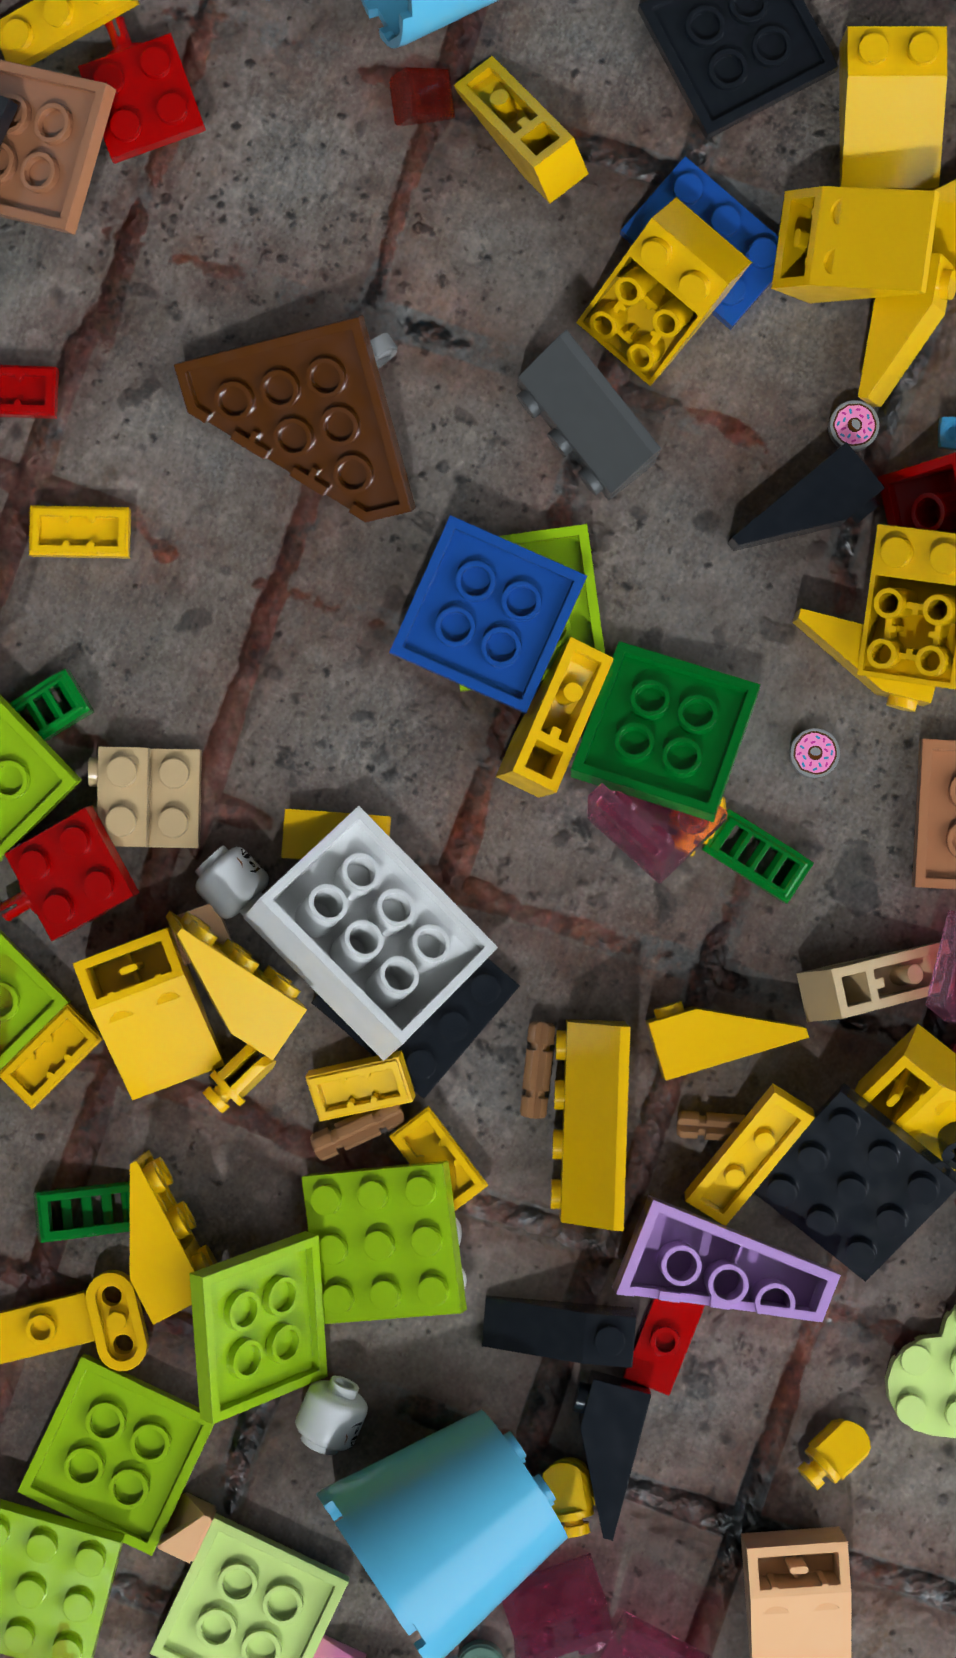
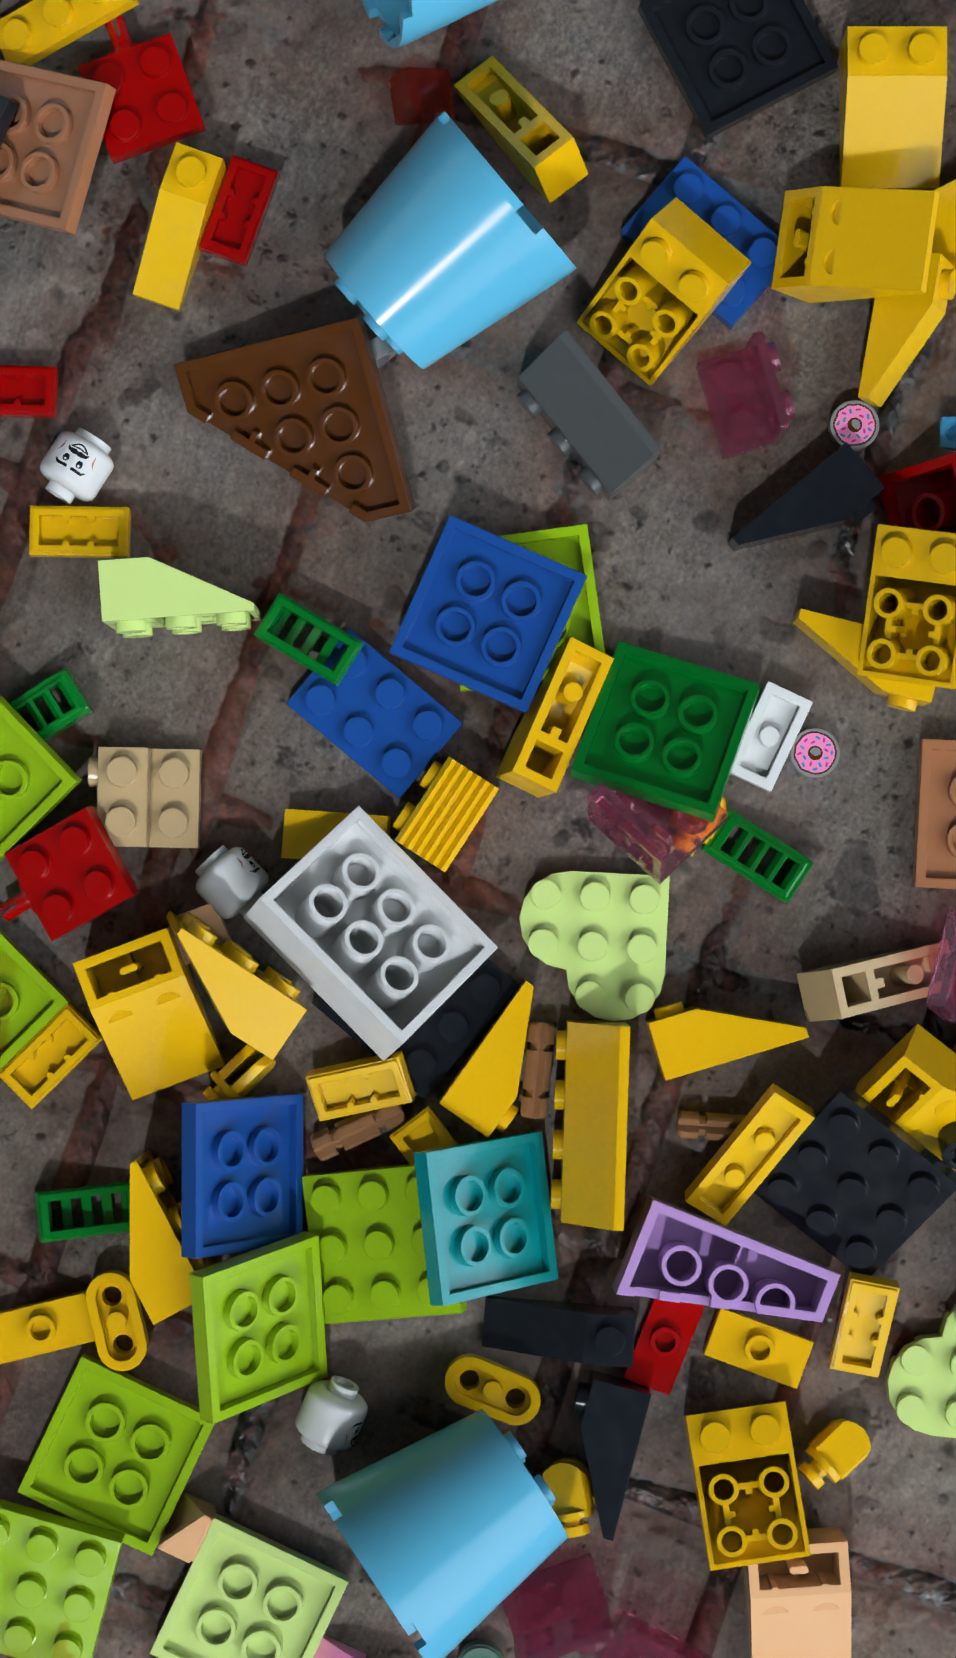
none -> white head [40,427,114,505]
none -> yellowish green slope [98,557,262,638]
none -> yellow slope [133,142,227,312]
none -> blue plate [181,1093,303,1259]
none -> red plate [199,154,280,267]
none -> green slope [253,592,364,686]
none -> blue plate [286,628,463,799]
none -> medium azure cone [324,111,577,369]
none -> yellow brick [392,757,499,872]
none -> teal plate [414,1131,558,1306]
none -> yellow slope [439,979,534,1138]
none -> yellow plate [445,1353,541,1426]
none -> yellowish green plate [519,871,670,1022]
none -> yellow slope [683,1401,811,1571]
none -> clear pink bracket [696,331,795,460]
none -> yellow plate [702,1308,814,1389]
none -> white plate [731,681,813,792]
none -> yellow plate [828,1272,900,1378]

